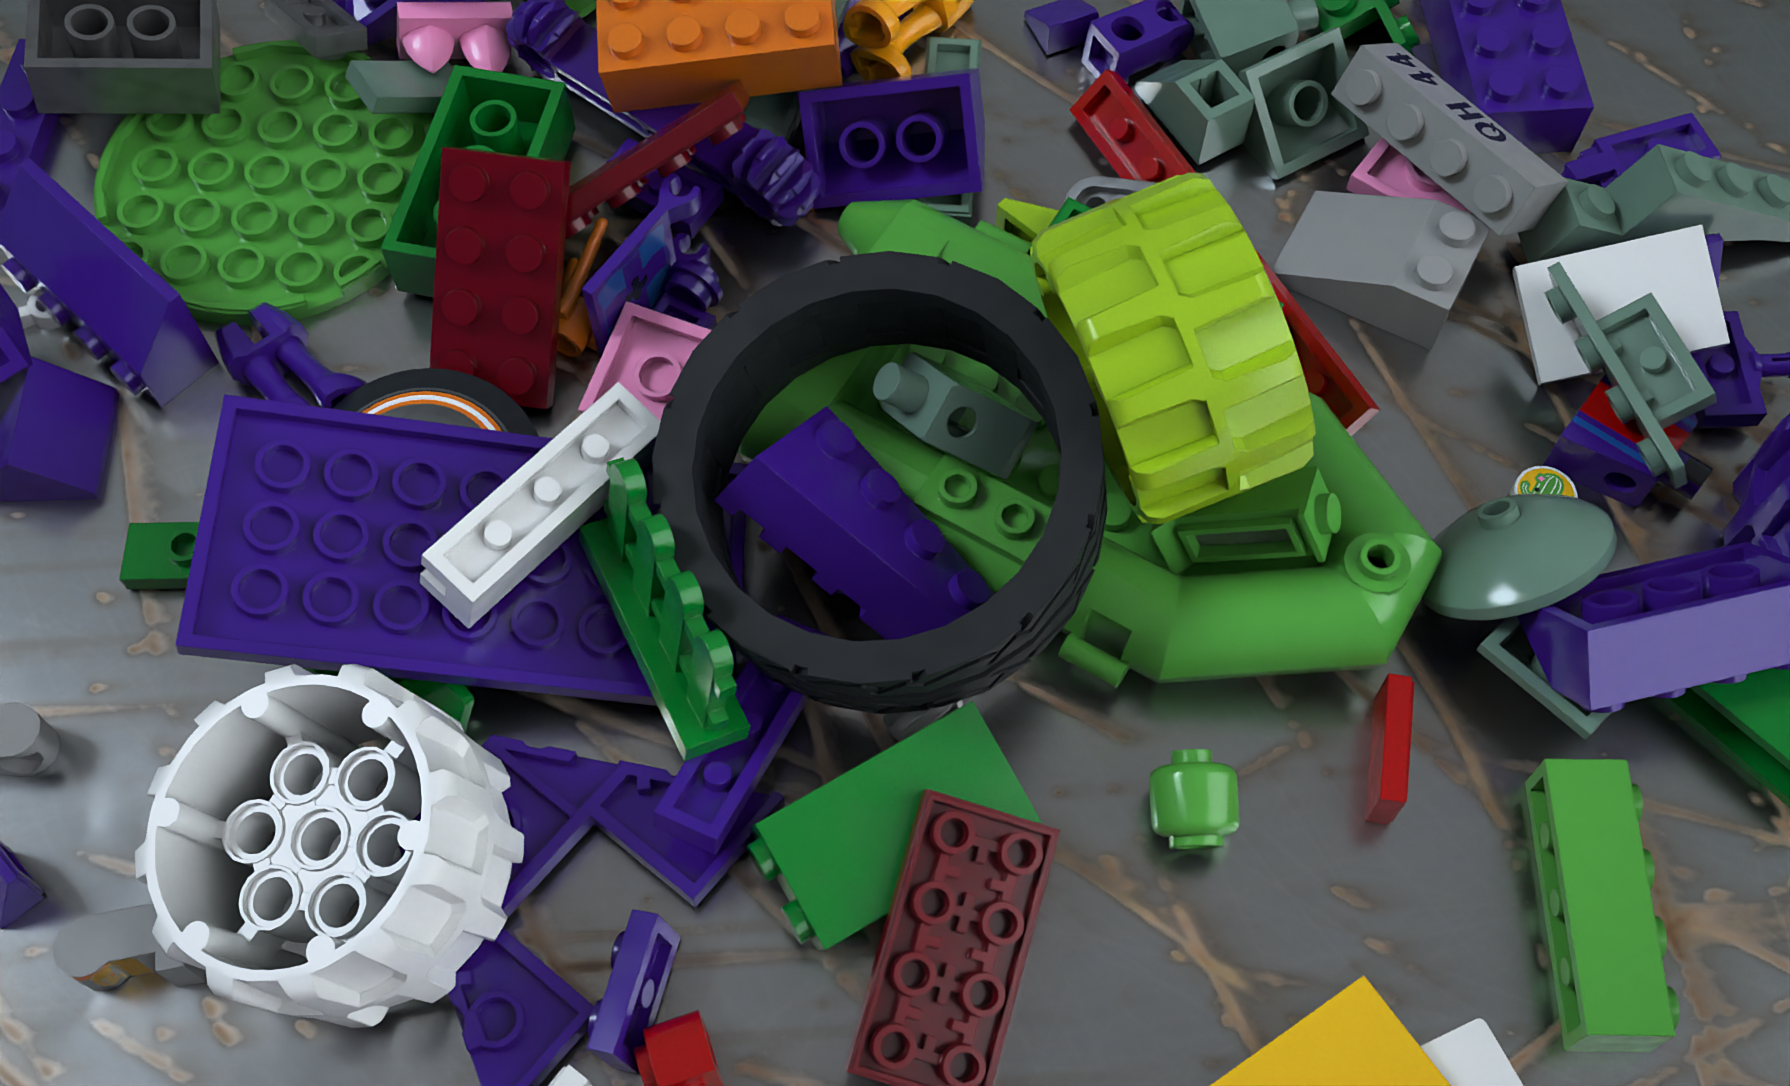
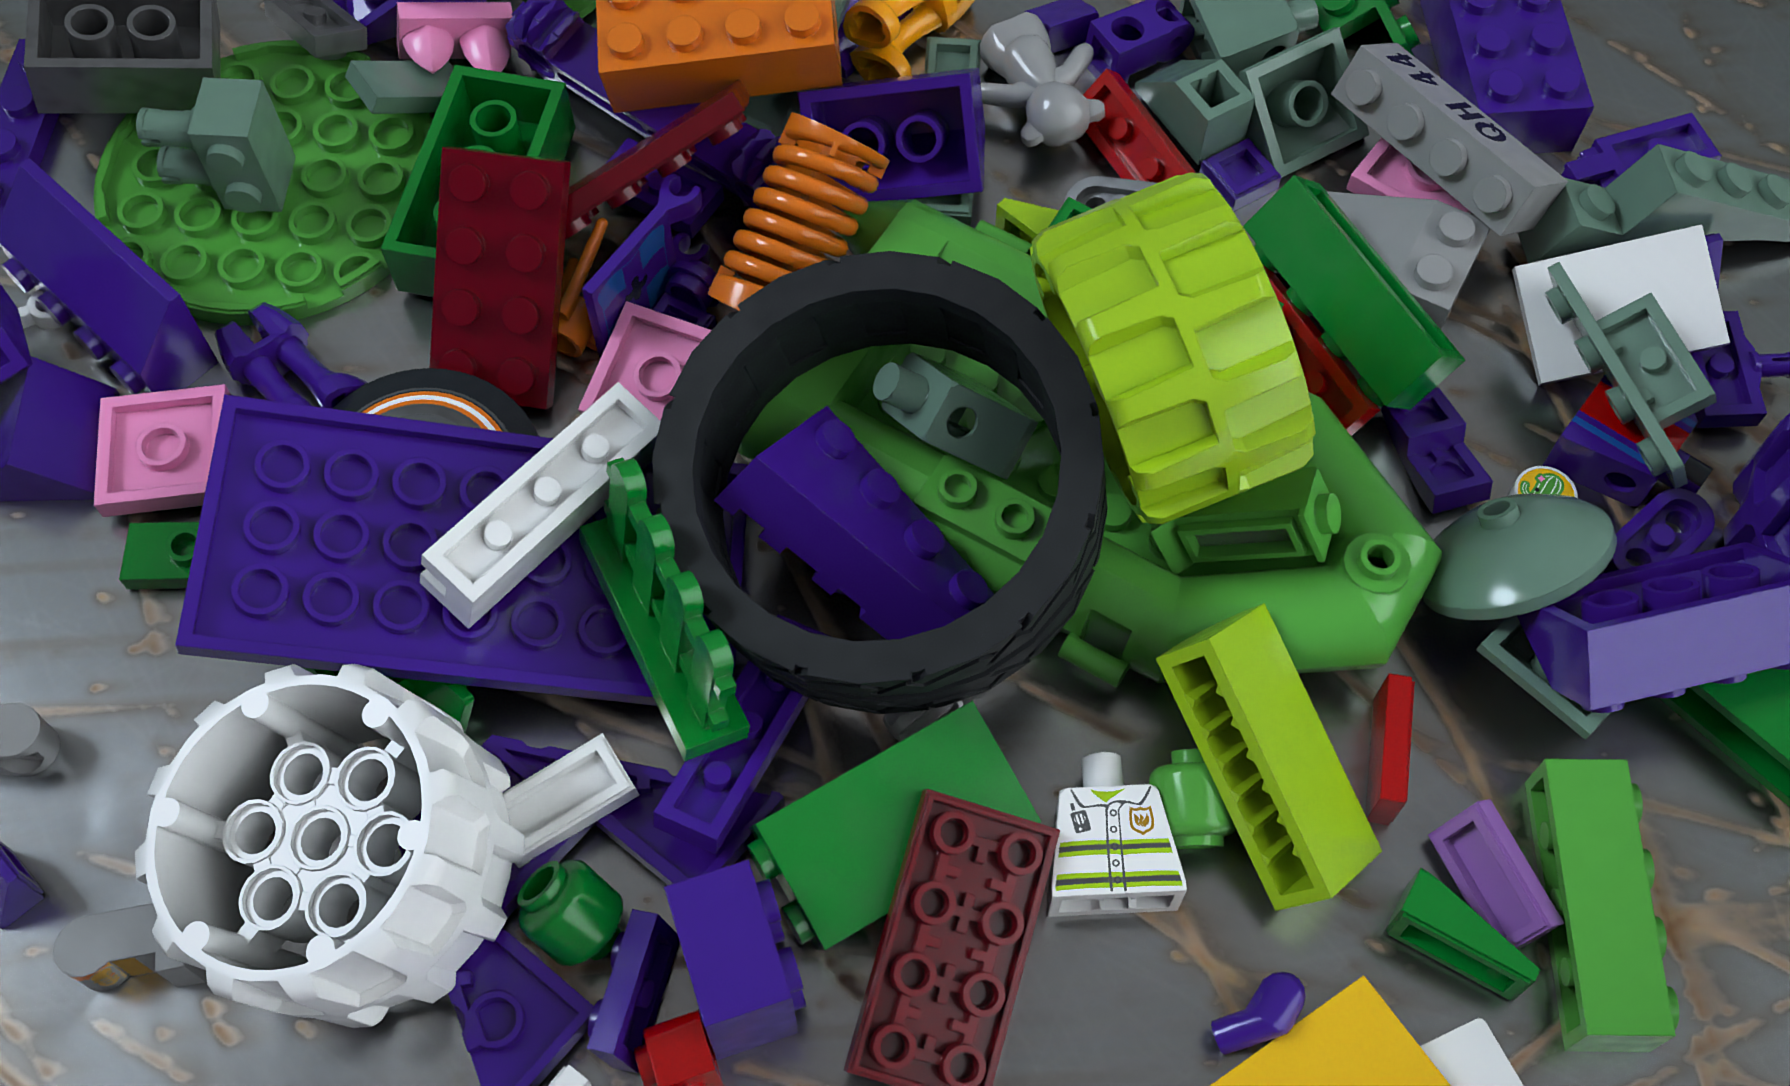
none -> bright pink plate [94,384,231,517]
none -> sand green brick [136,77,296,213]
none -> white tile [502,733,639,868]
none -> green head [517,860,623,966]
none -> dark purple brick [664,859,806,1060]
none -> orange piece [707,112,890,311]
none -> light grey piece [980,12,1105,147]
none -> white torso [1047,752,1187,917]
none -> lime brick [1156,603,1382,911]
none -> dark purple tile [1199,138,1282,212]
none -> dark purple arm [1211,971,1306,1055]
none -> green brick [1243,175,1466,410]
none -> dark purple slope [1381,387,1493,514]
none -> green slope [1384,867,1540,1001]
none -> medium lavender tile [1428,799,1564,950]
none -> dark purple plate [1604,488,1715,573]

